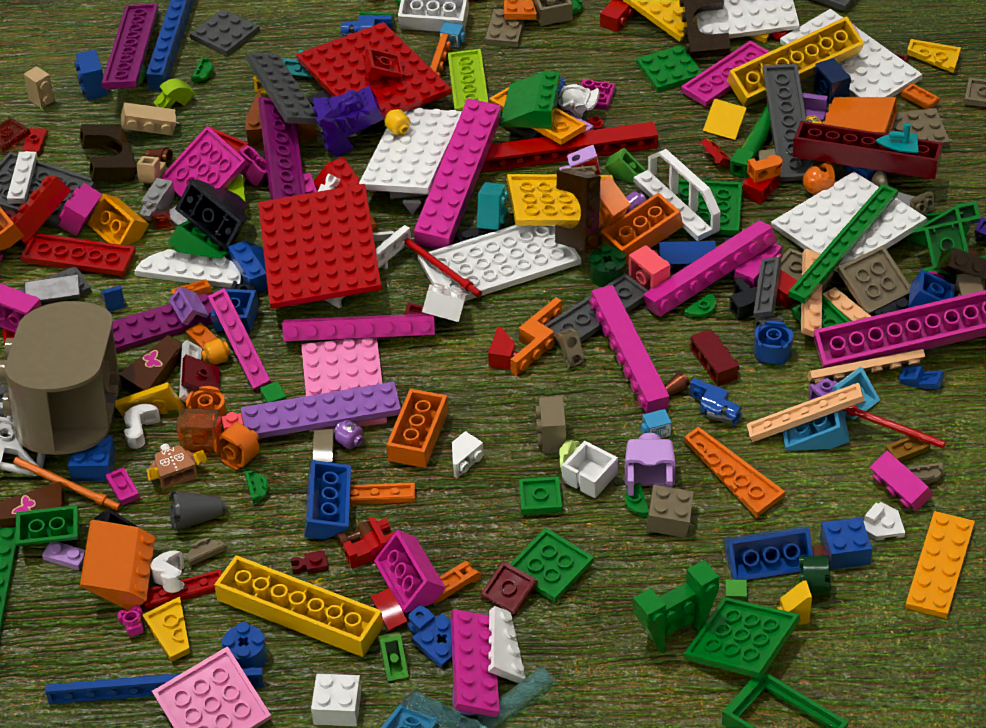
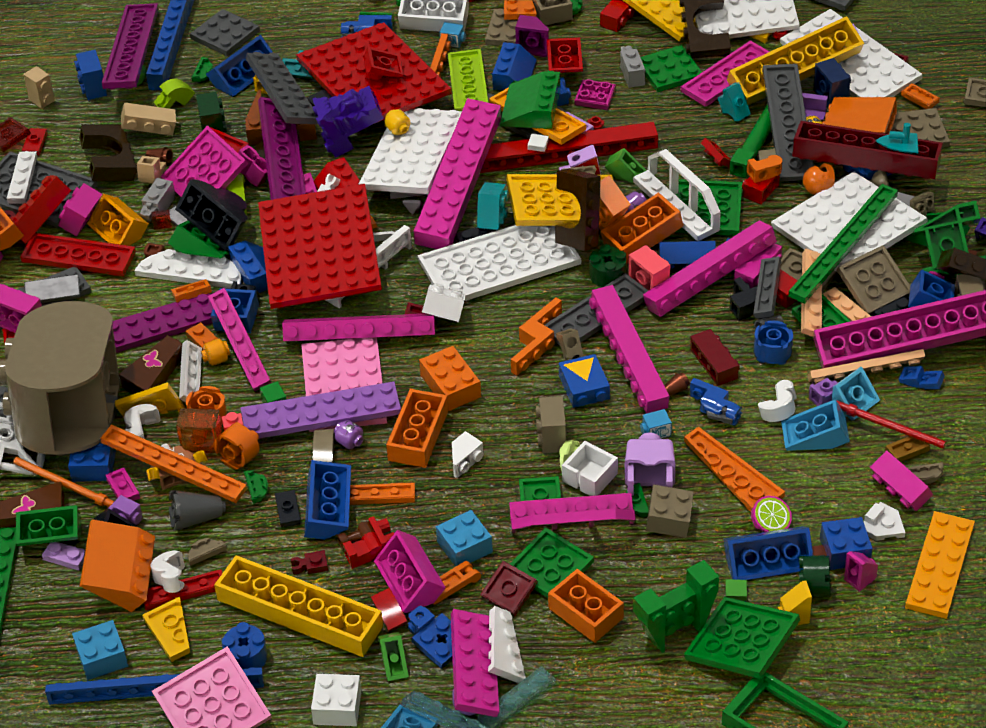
blue slope [100,285,125,312] -> none
dark pink plate [117,606,143,637] -> none
medium lavender panel [169,287,209,325] -> none
dark red plate [181,354,220,391] -> none
red bar [404,238,482,298] -> none
red slope [488,327,518,370] -> none
white helmet [558,84,600,119] -> none
green plate [684,293,716,319] -> none
yellow piece [703,99,747,140] -> none
light nougat plate [747,383,865,442] -> none
yellow wing [907,39,961,73] -> none
none -> dark azure brick [72,620,128,680]
none -> orange plate [100,424,247,503]
none -> medium lavender brick [109,495,143,525]
none -> copper tile [144,243,165,258]
none -> dark green brick [196,92,227,132]
none -> blue slope [206,34,273,97]
none -> black plate [275,490,301,528]
none -> orange brick [419,346,481,411]
none -> dark azure brick [436,510,493,567]
none -> blue slope [492,42,537,91]
none -> dark pink plate [509,493,635,534]
none -> magenta slope [515,15,549,57]
none -> white tile [528,134,549,152]
none -> red slope [547,37,583,73]
none -> orange brick [548,569,624,643]
none -> blue brick [559,354,610,408]
none -> light grey hinge [620,46,645,88]
none -> teal brick [717,82,751,121]
none -> lime tile [751,496,792,532]
none -> white animal [758,380,797,422]
none -> dark pink slope [844,551,878,592]

